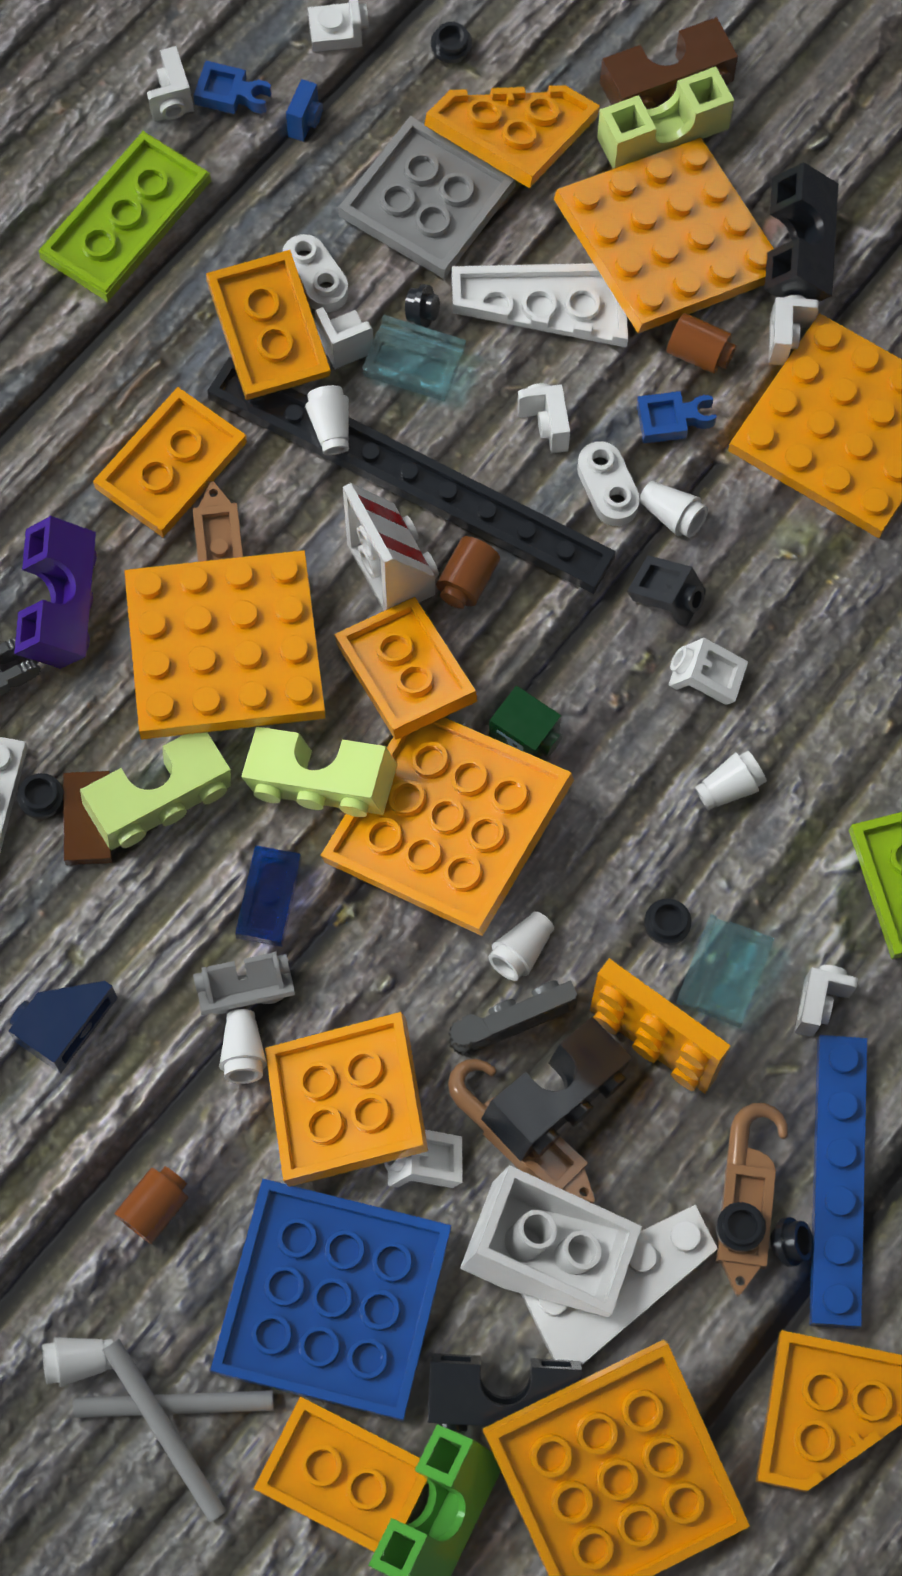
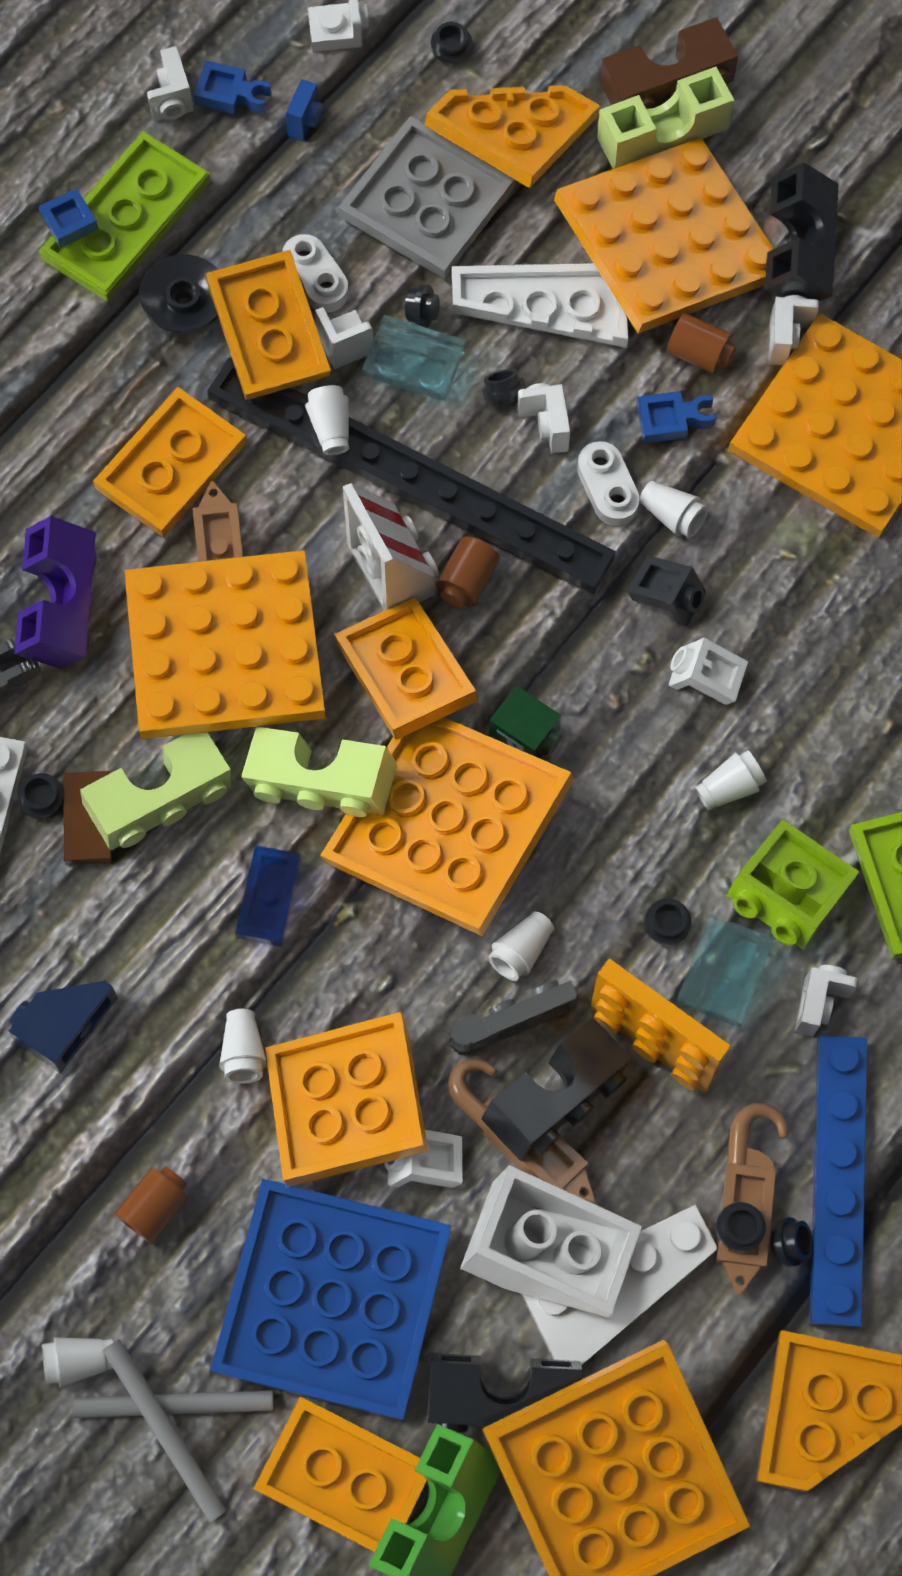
light grey hinge [193,951,295,1015] -> none
none -> blue plate [38,188,98,248]
none -> black dish [140,254,218,333]
none -> black plate [482,369,526,406]
none -> lime plate [726,819,859,950]

